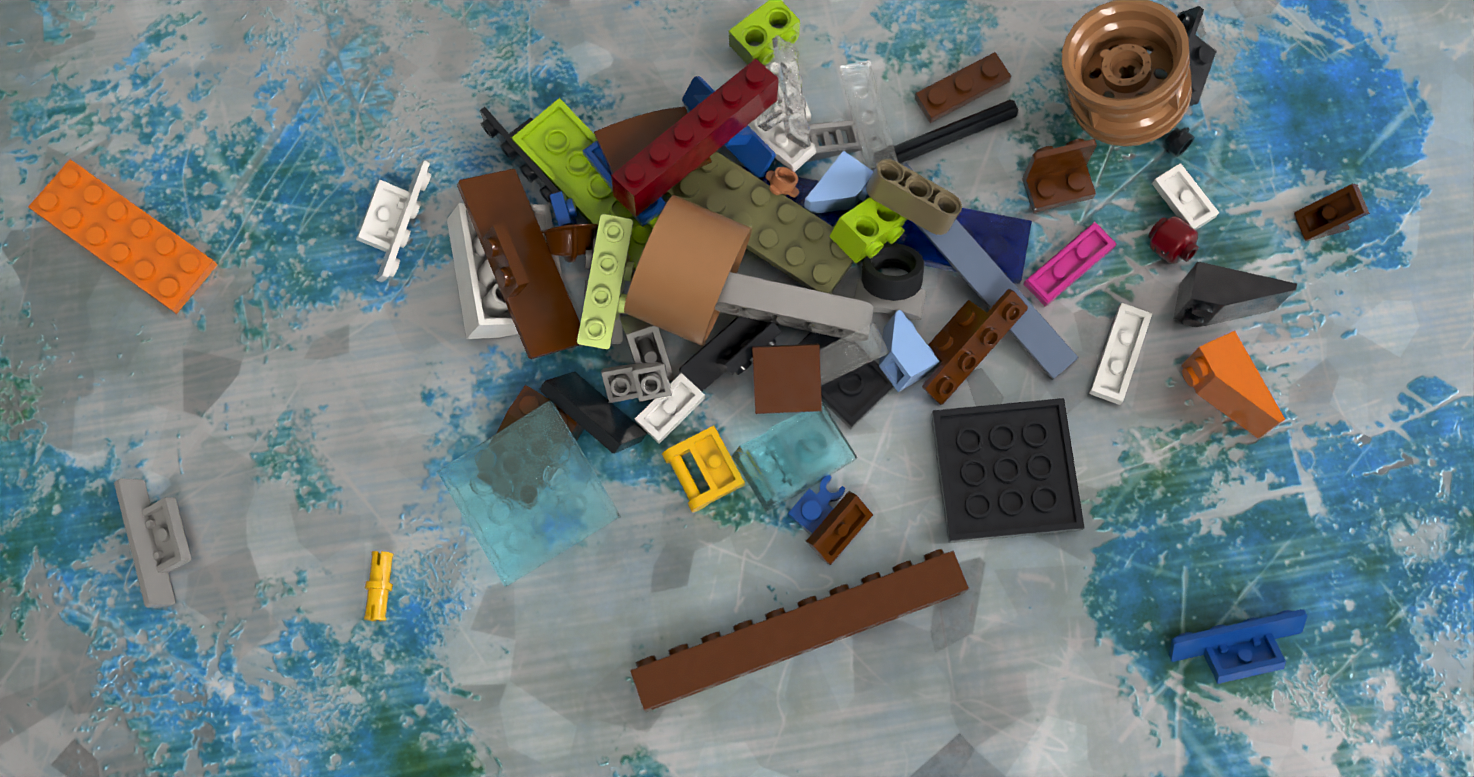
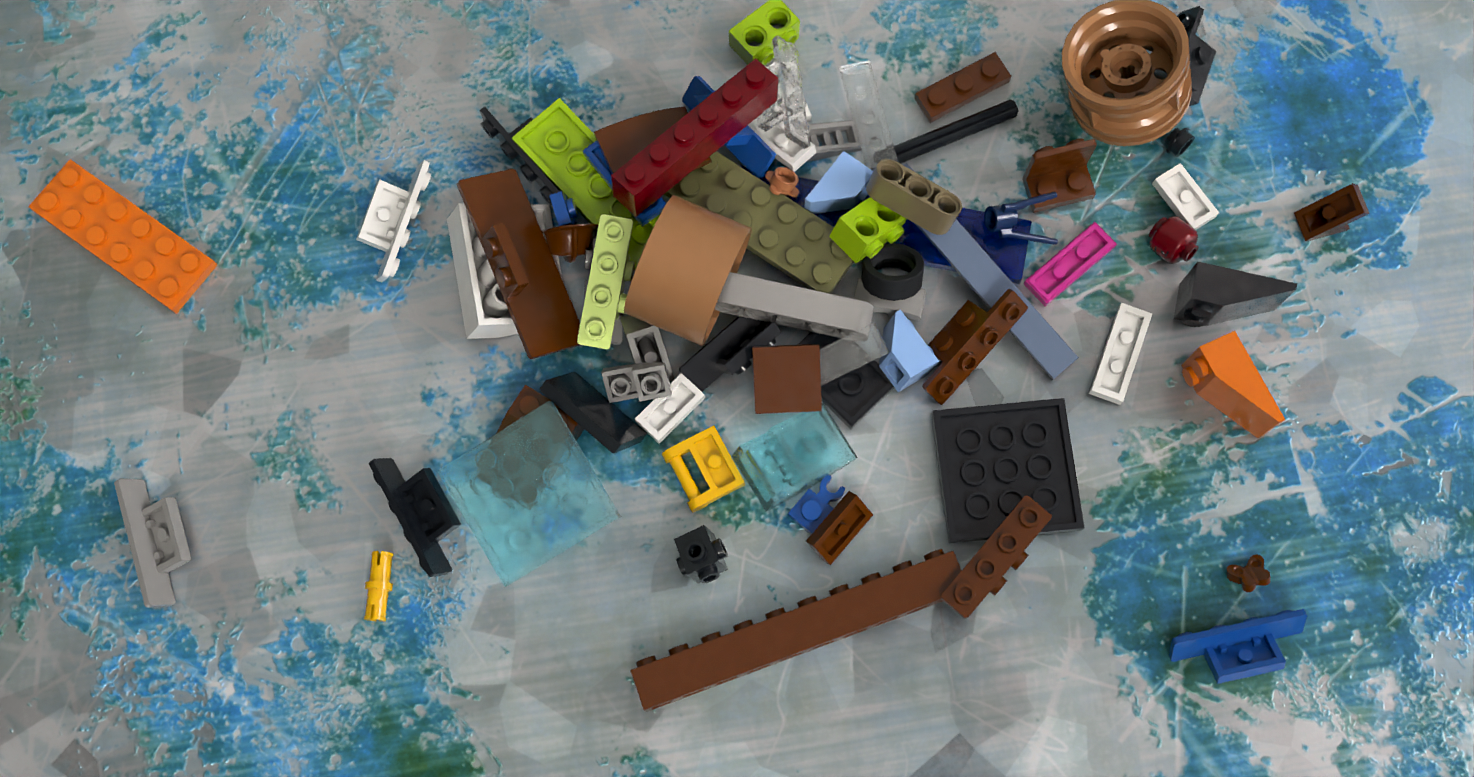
none -> black bracket [369,458,461,577]
none -> black brick [674,525,728,584]
none -> reddish brown bracket [940,495,1052,619]
none -> dark blue plant [984,192,1058,245]
none -> reddish brown piece [1226,554,1270,592]

